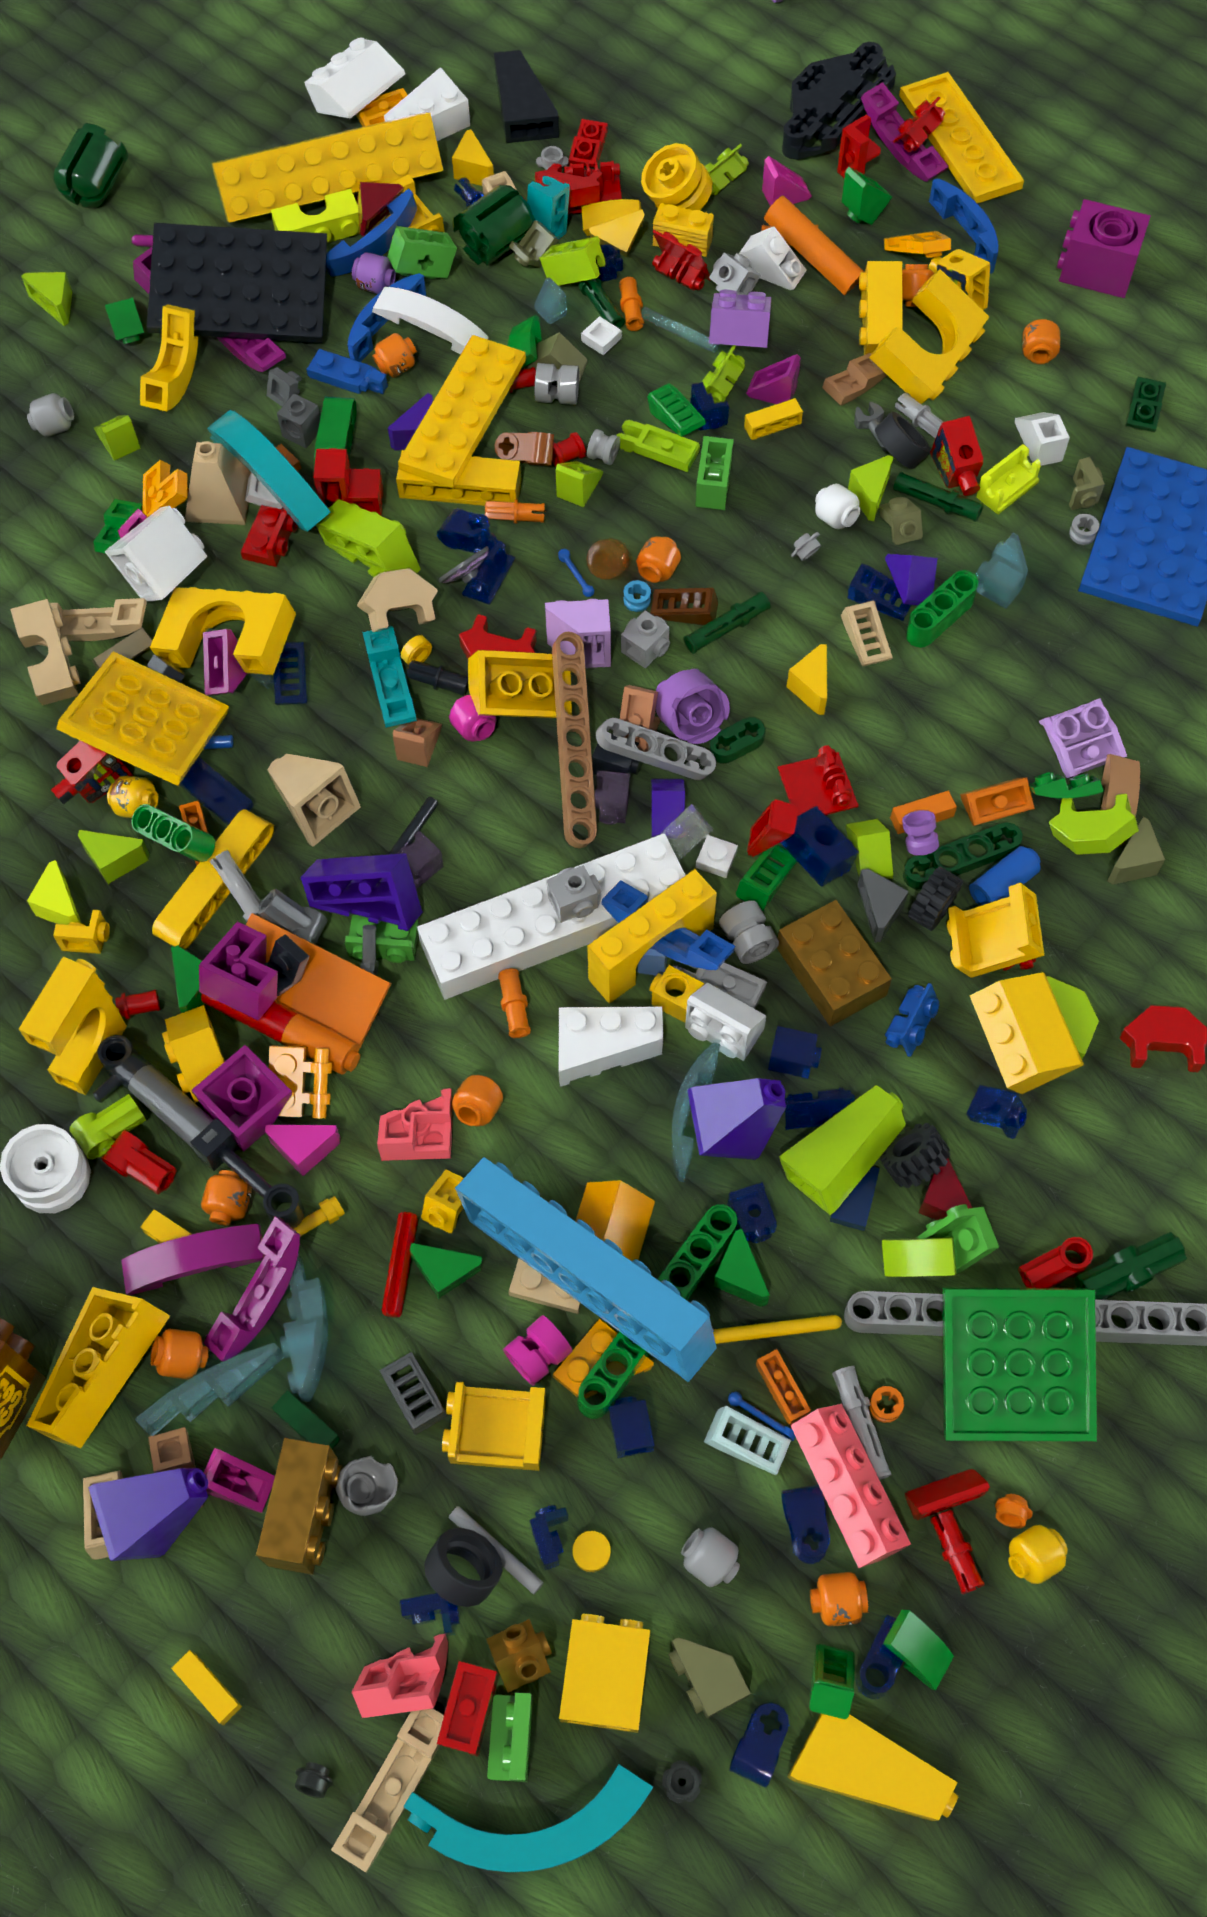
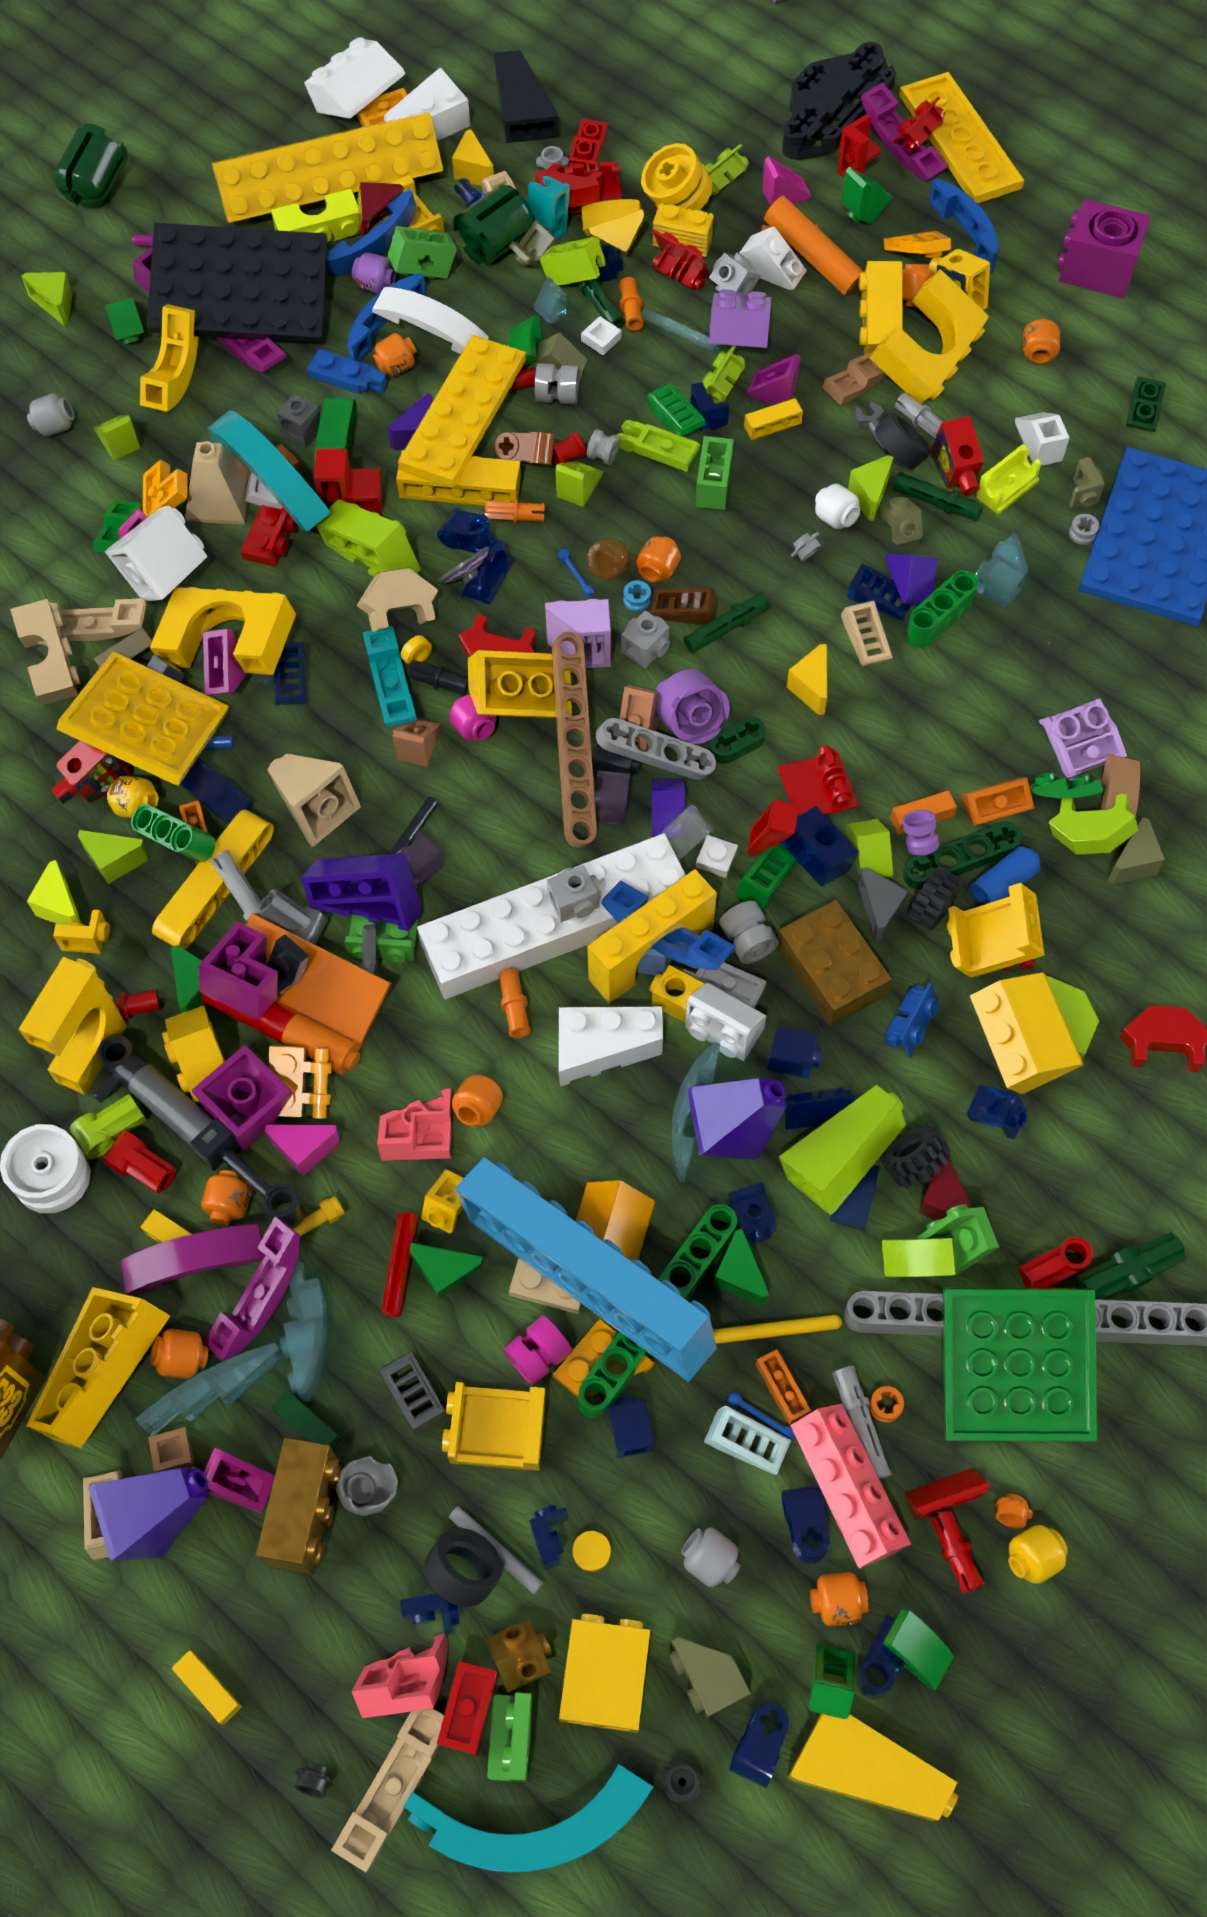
dark grey tile [266,367,302,406] -> none

